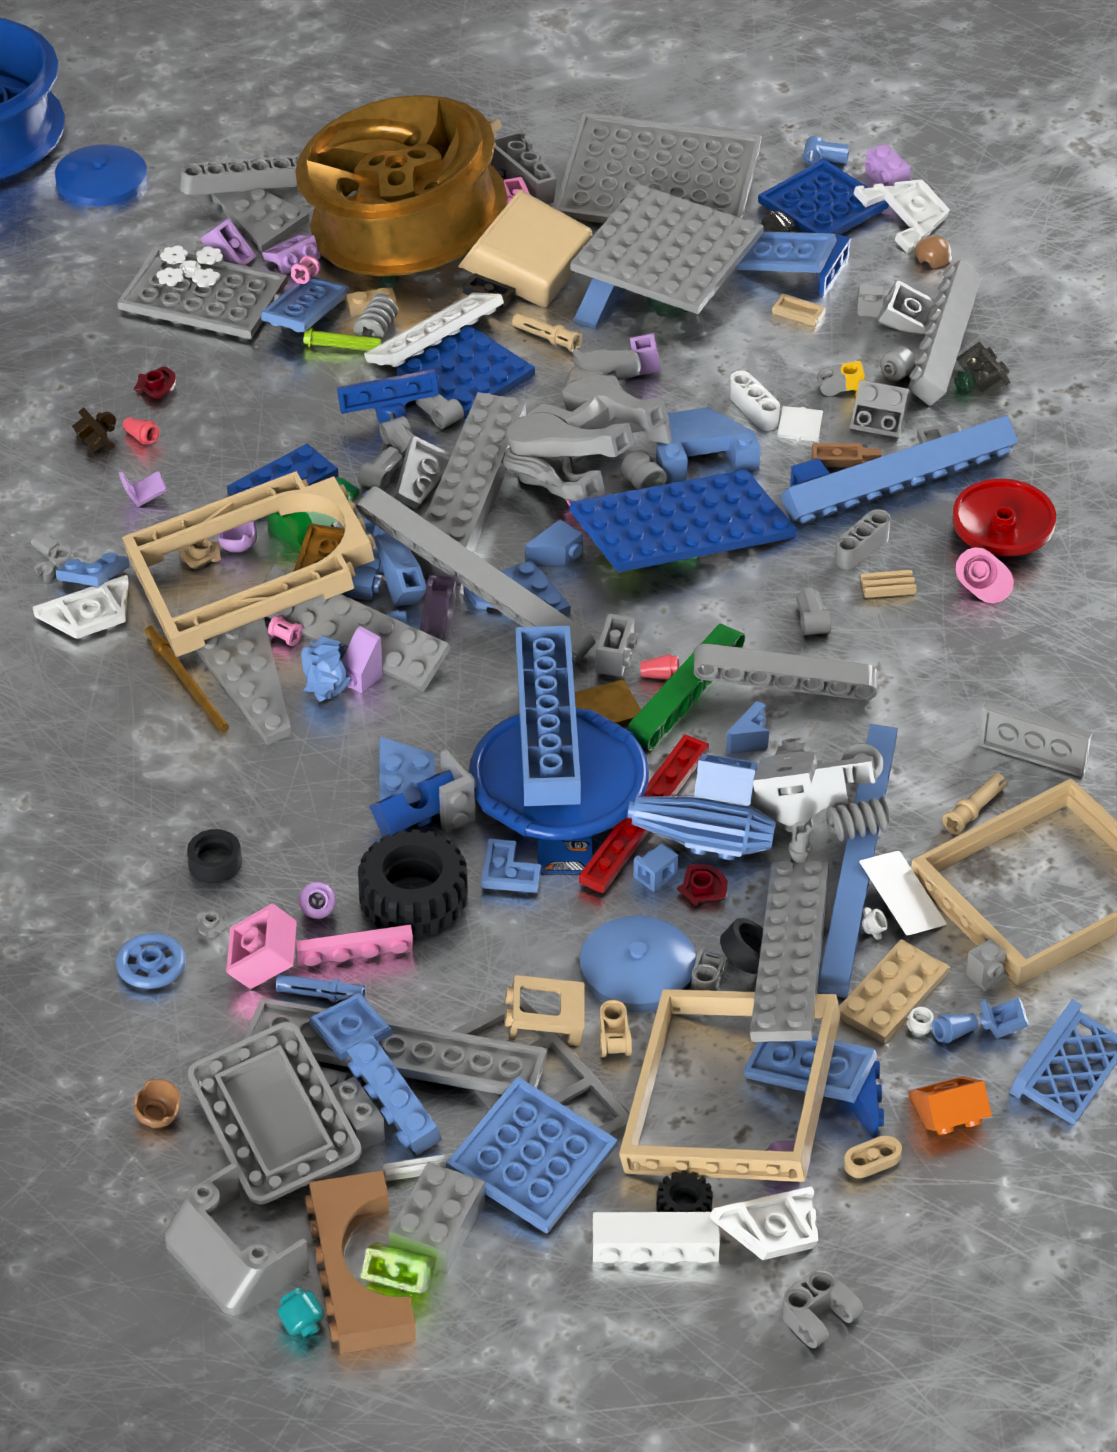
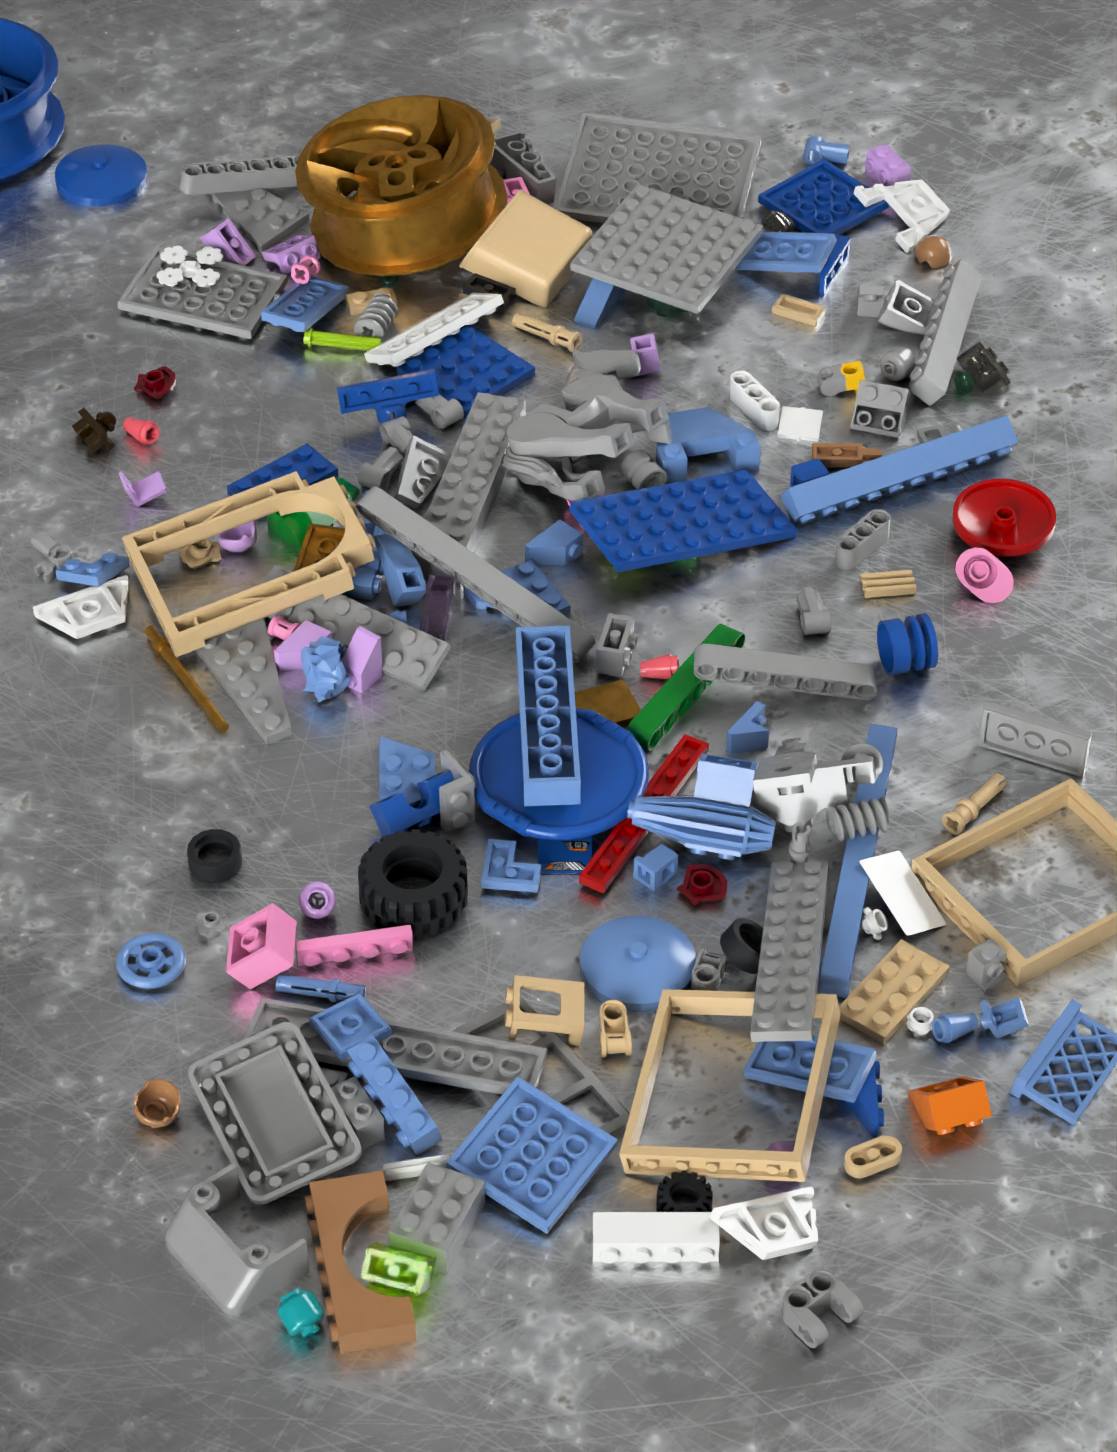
none -> lavender slope [274,620,332,672]
none -> blue wheel [877,613,938,676]

